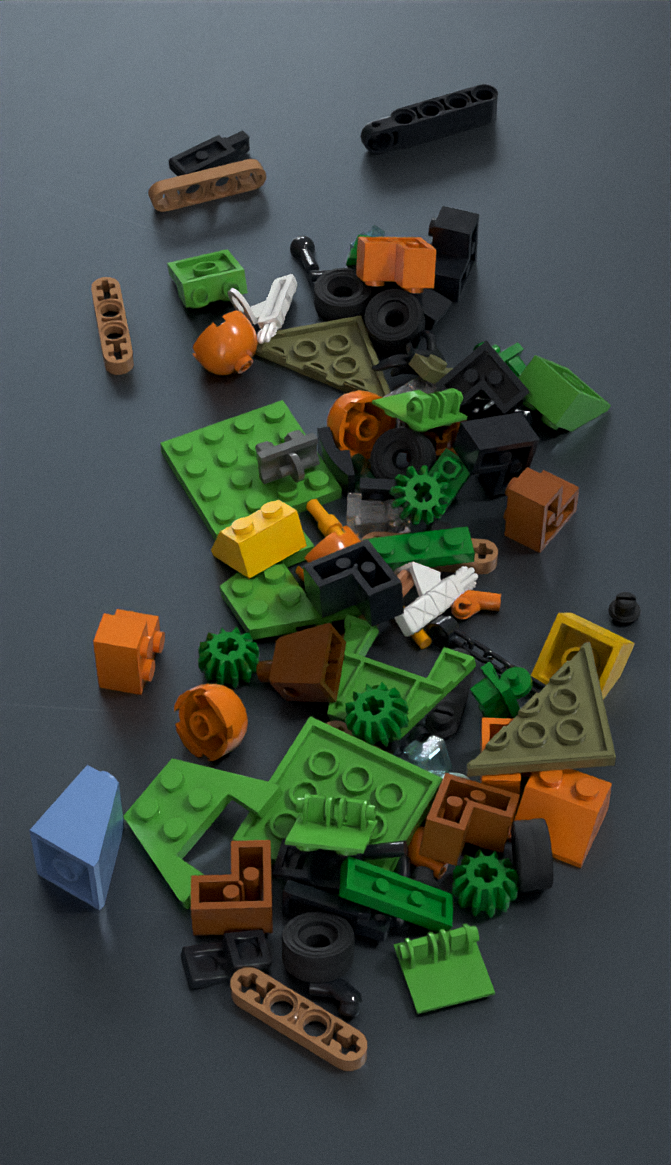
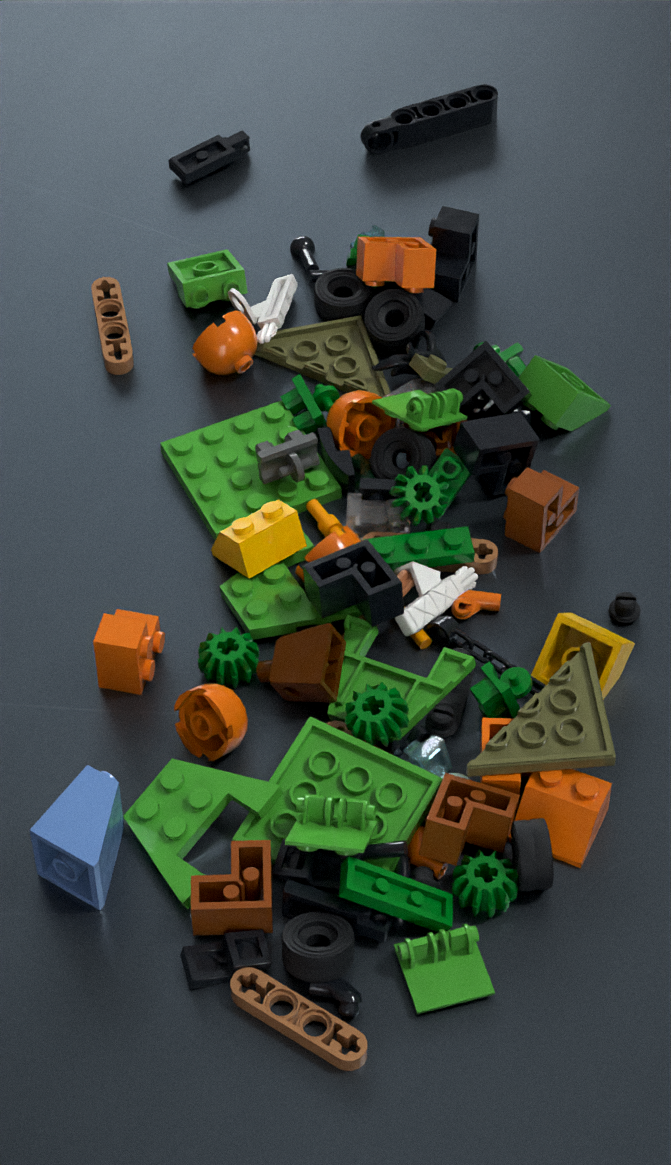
medium nougat beam [148,159,267,212] -> none
none -> green hips [280,374,340,435]

